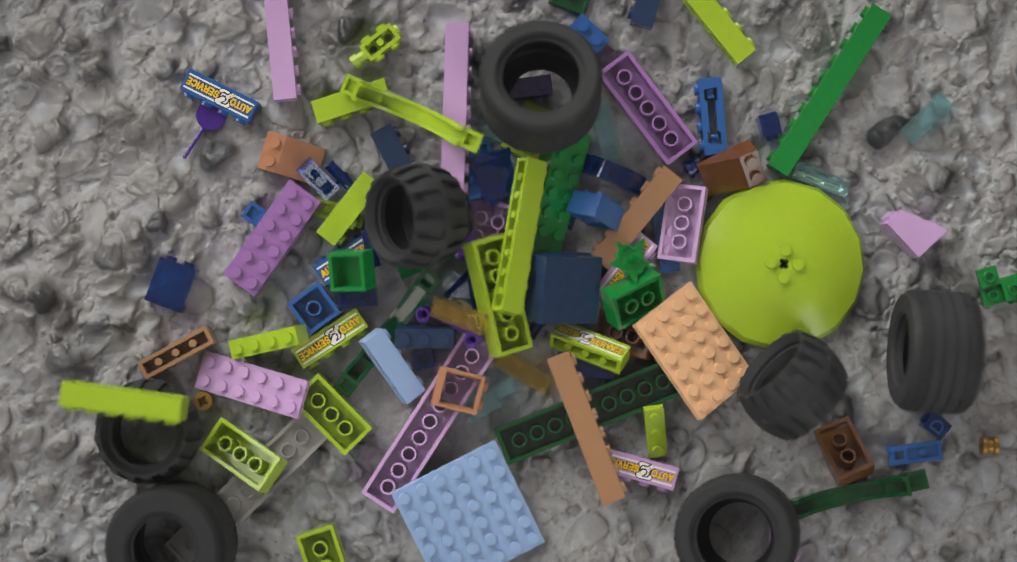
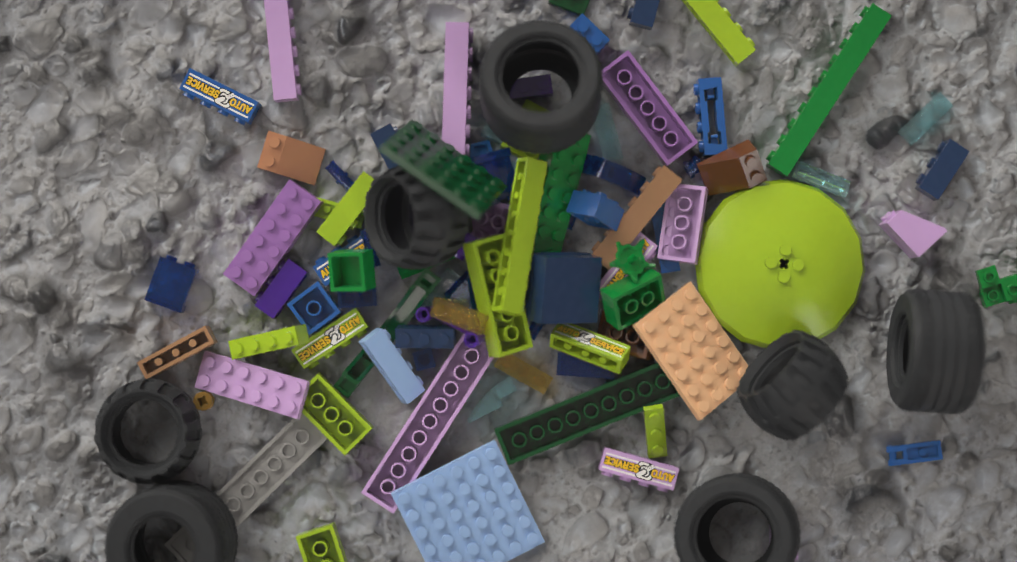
lime brick [59,380,190,425] -> none
dark purple piece [183,105,227,159] -> none
lime brick [199,417,288,494] -> none
blue plate [241,200,267,226] -> none
clear blue brick [296,156,340,201] -> none
lime brick [311,78,388,127] -> none
lime slope [340,74,484,153] -> none
lime brick [349,23,402,70] -> none
nougat window [431,366,489,415] -> none
medium nougat brick [546,351,627,506] -> none
clear blue brick [755,111,783,142] -> none
dark green slope [789,469,929,520] -> none
reddish brown slope [813,416,875,488] -> none
clear blue brick [918,412,952,441] -> none
pearl gold wheel [979,437,1000,456] -> none
none -> dark purple brick [255,259,309,319]
none -> dark green plate [378,119,507,220]
none -> dark blue brick [915,139,970,201]

